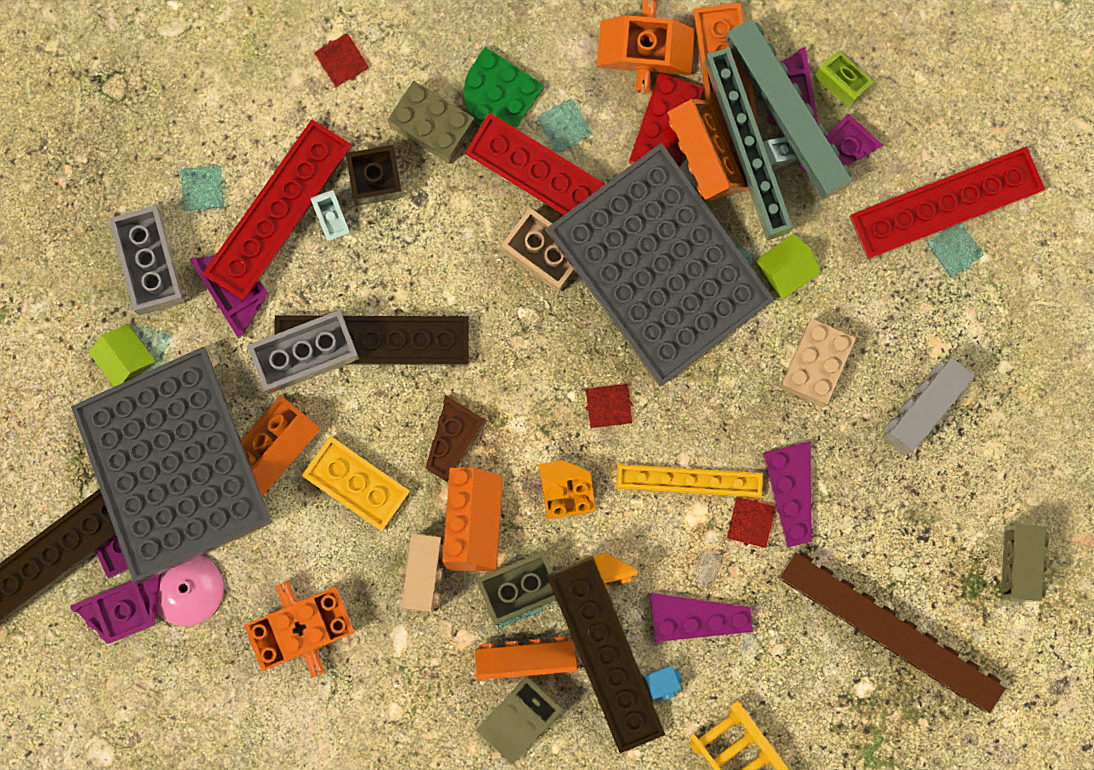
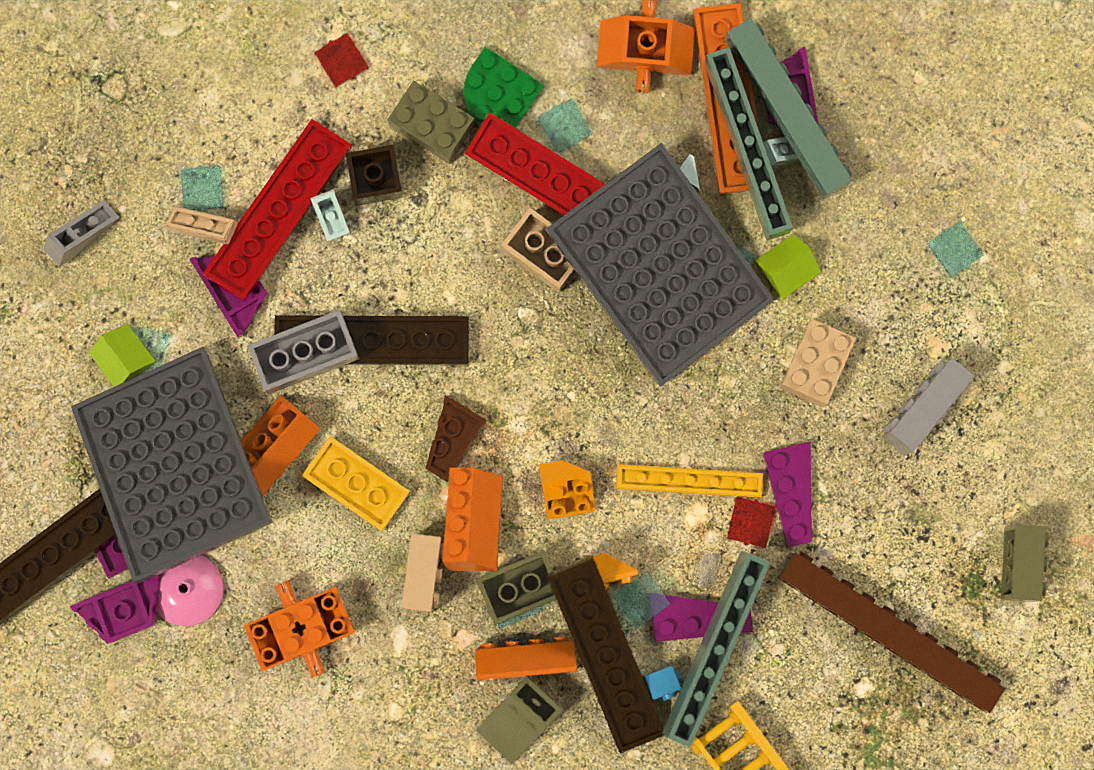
light grey brick [109,206,186,316] -> none
clear red piece [585,384,632,429] -> none
red plate [628,73,704,165] -> none
orange slope [667,99,748,200] -> none
magenta wing [799,114,883,174] -> none
lime slope [814,51,874,109] -> none
red plate [849,146,1045,260] -> none
none -> light grey slope [43,200,120,267]
none -> tan tile [165,206,238,244]
none -> clear light blue piece [613,571,671,629]
none -> sand green brick [662,551,770,748]

